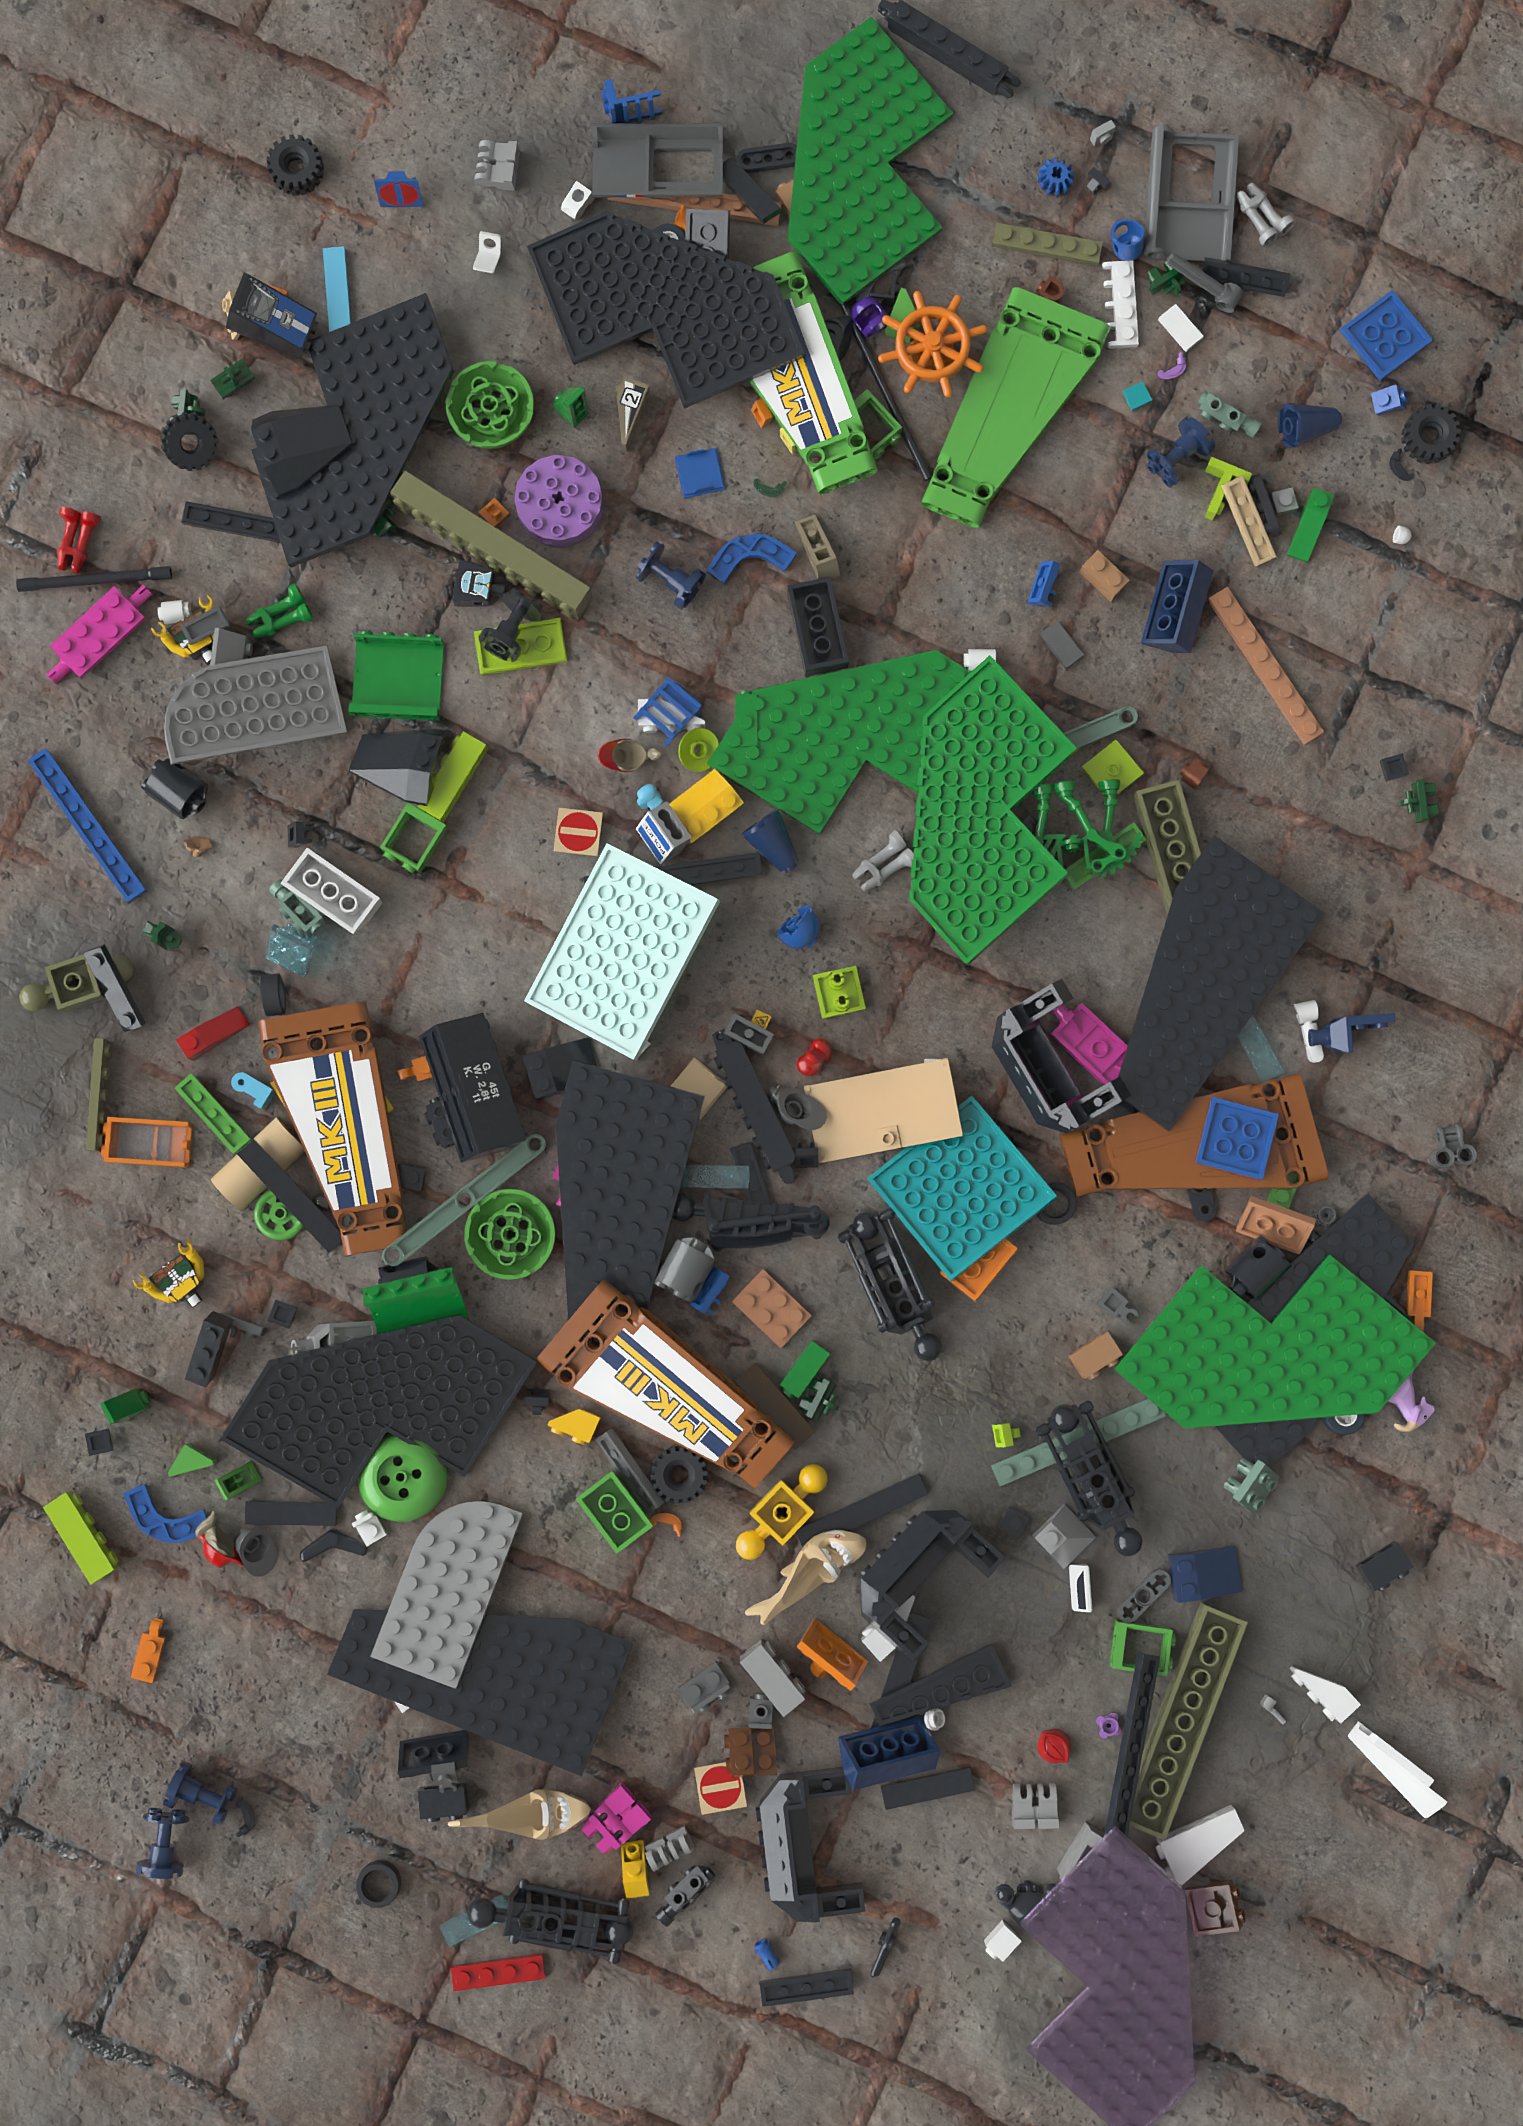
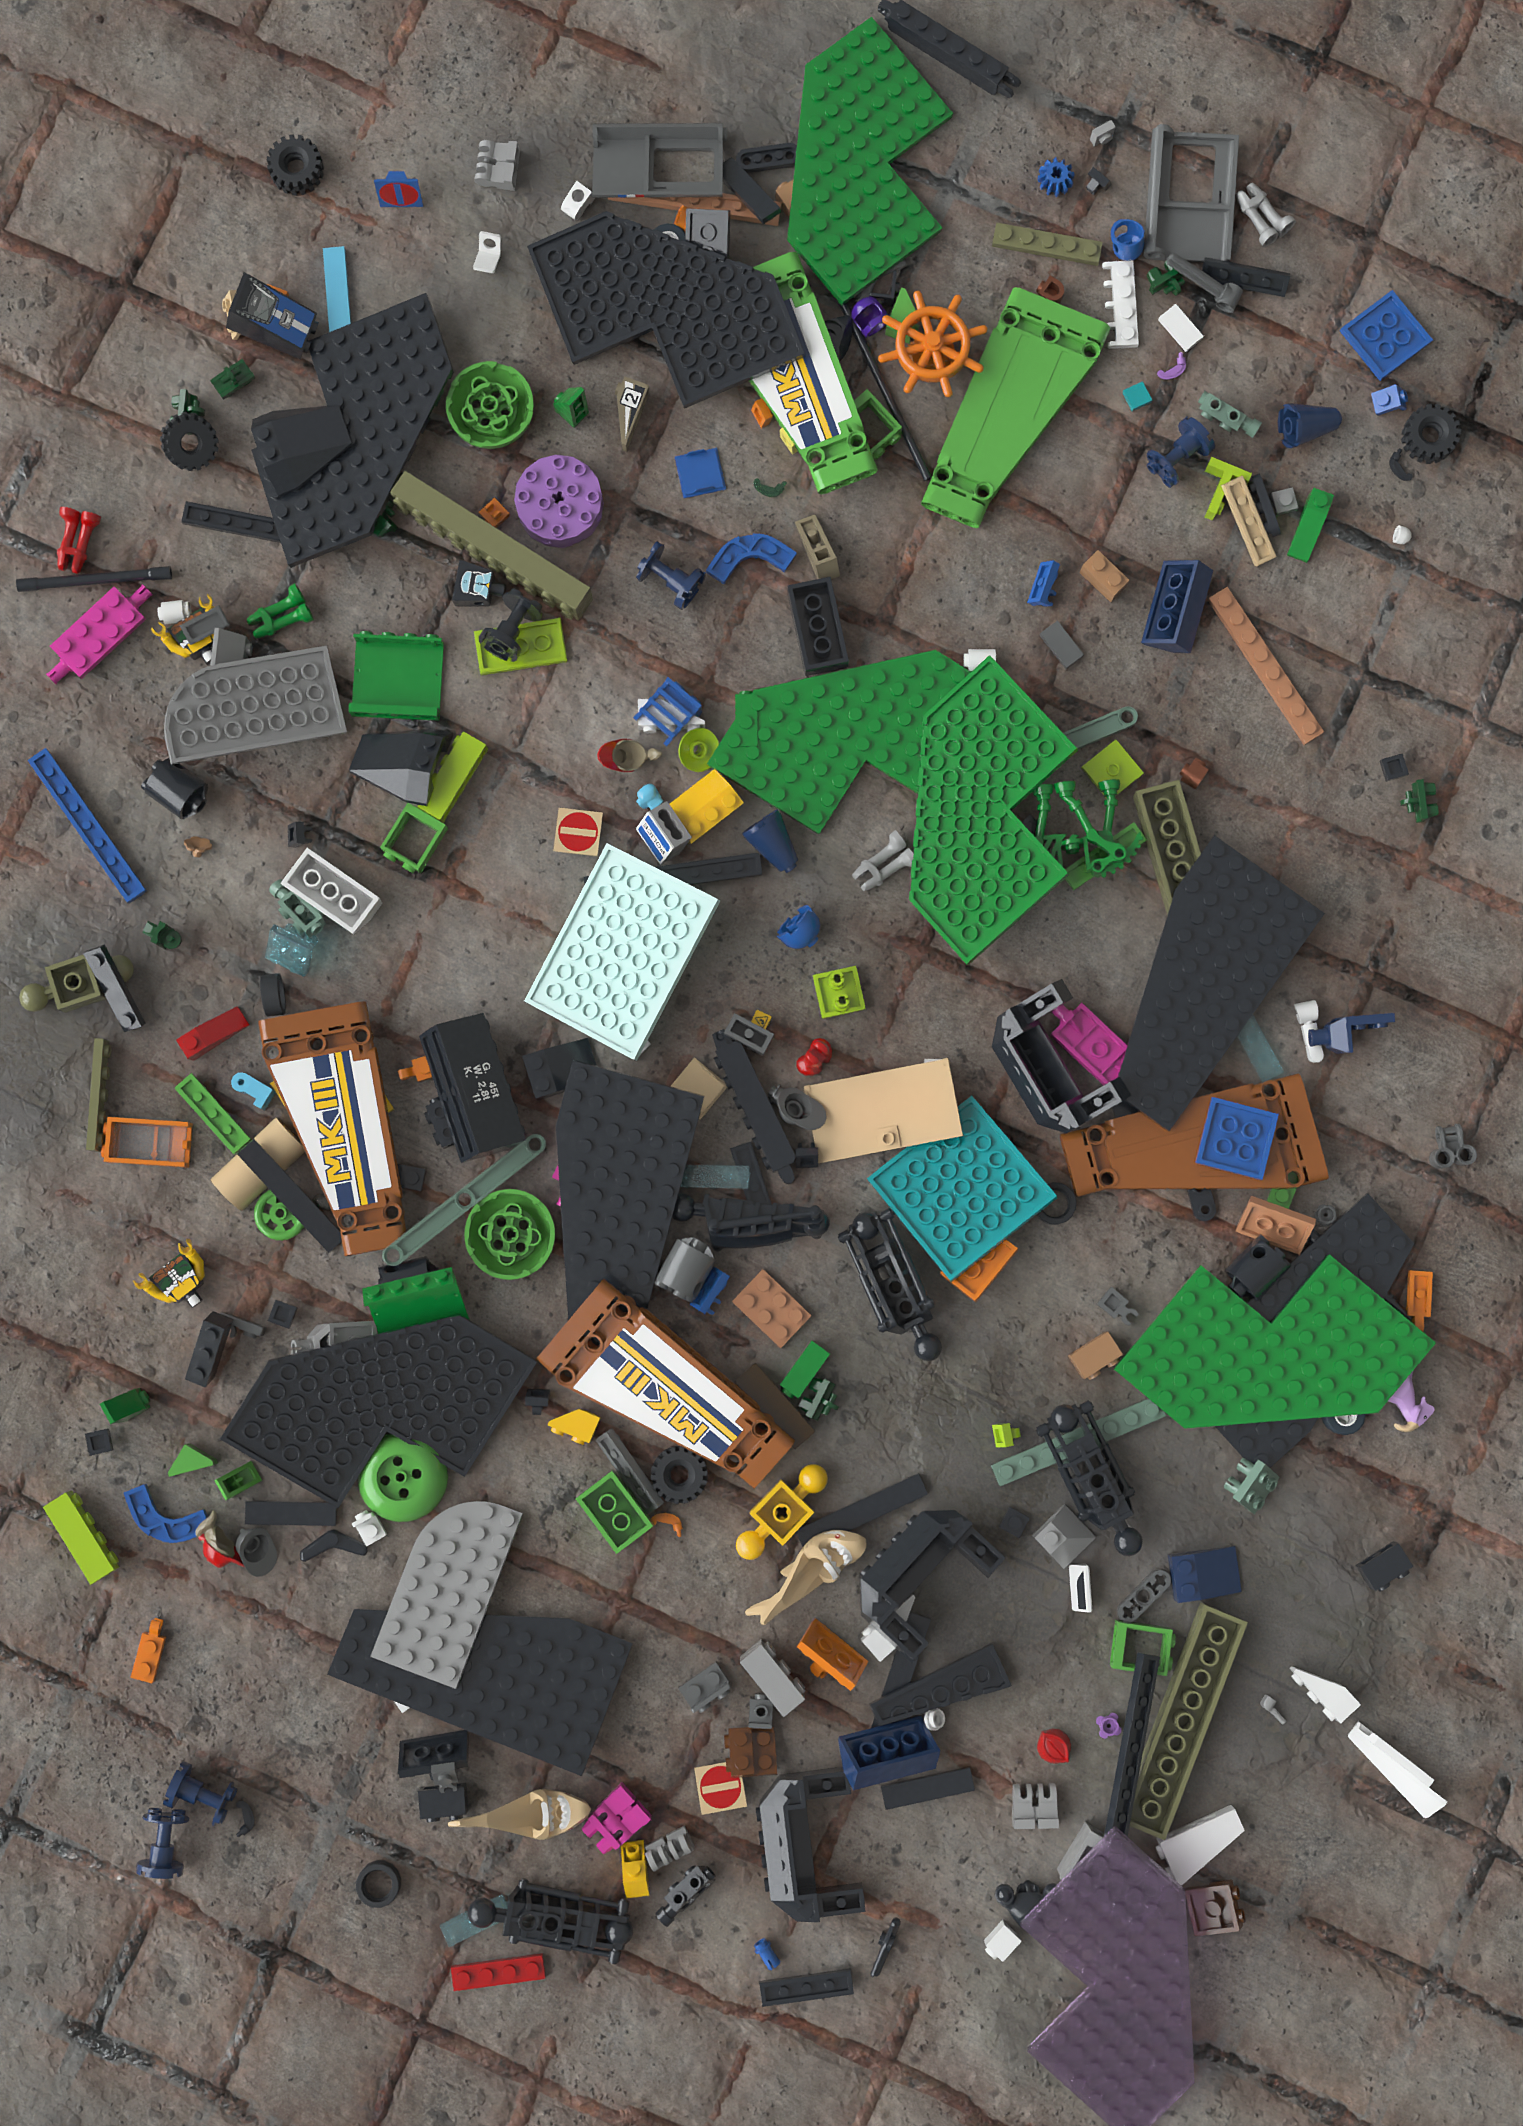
blue plate [601,79,662,123] -> none

